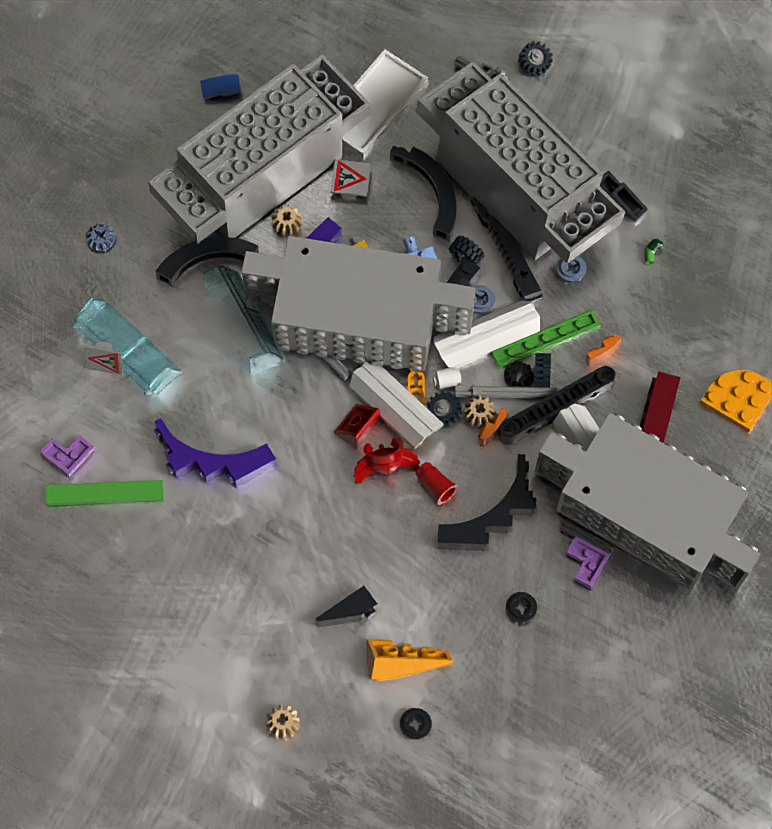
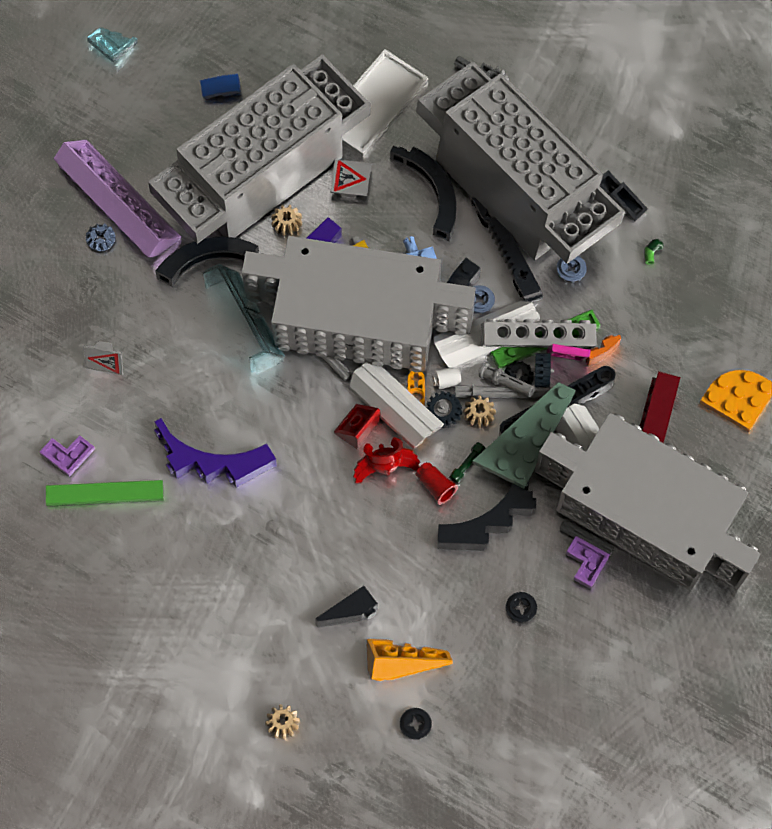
clear light blue piece [71,297,182,396] -> none
black wheel [448,235,484,265] -> none
orange slope [478,408,508,447] -> none
black wheel [518,41,553,77] -> none
none -> lavender slope [54,140,181,258]
none -> clear light blue wing [87,27,138,62]
none -> dark green bar [449,442,486,484]
none -> sand green wing [472,382,576,489]
none -> light grey pin [479,362,535,397]
none -> light grey brick [481,319,597,348]
none -> dark pink tile [546,344,591,361]

